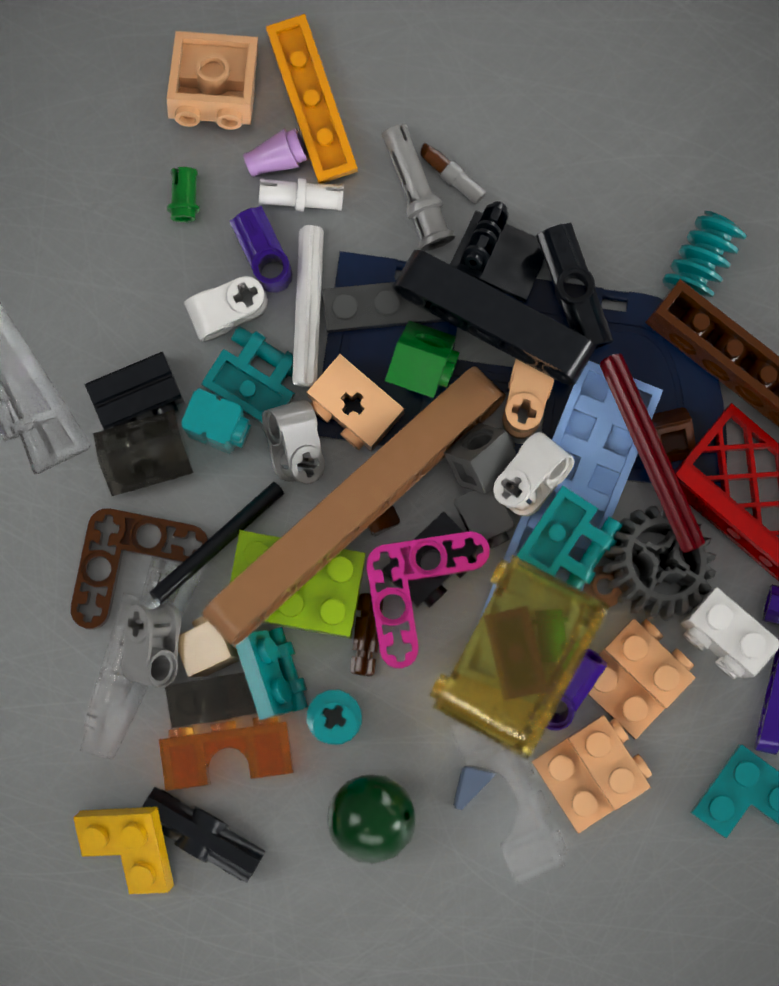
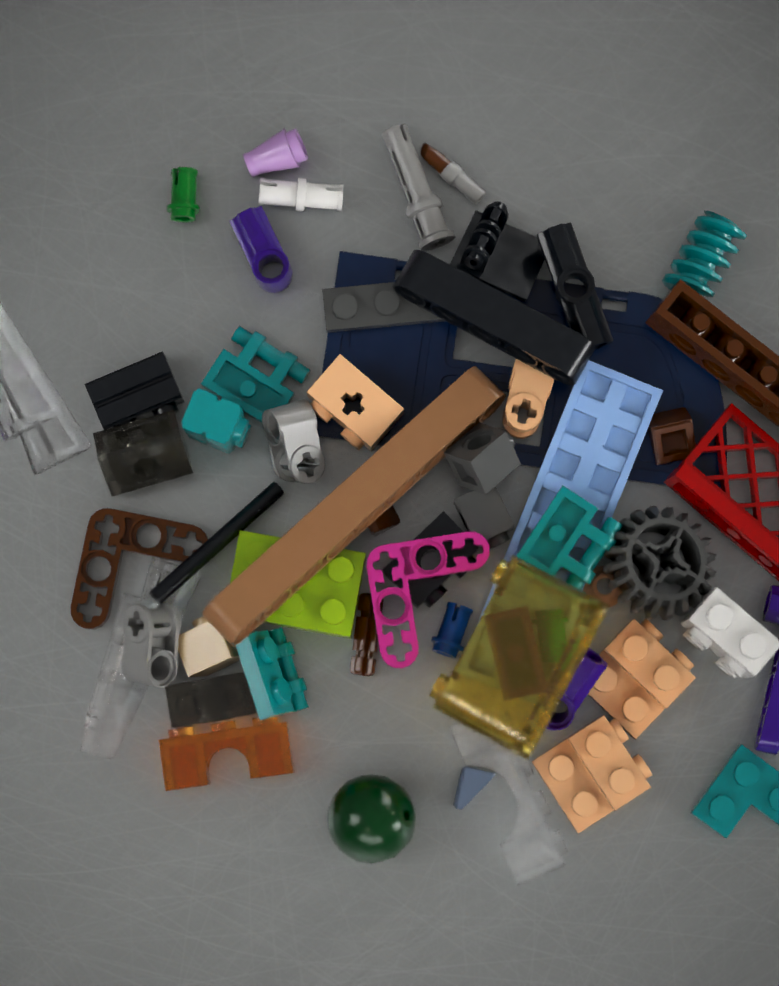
yellow plate [73,807,174,894] -> none
black piece [142,787,266,883] -> none
light nougat plate [166,31,258,130] -> none
white piece [184,276,268,342] -> none
light orange plate [266,14,358,184] -> none
white axle [292,225,324,387] -> none
teal piece [307,690,362,745] -> none
green brick [385,320,460,398] -> none
white piece [493,432,574,517] -> none
dark red axle [600,353,705,553] -> none
none -> blue pin [431,602,473,659]

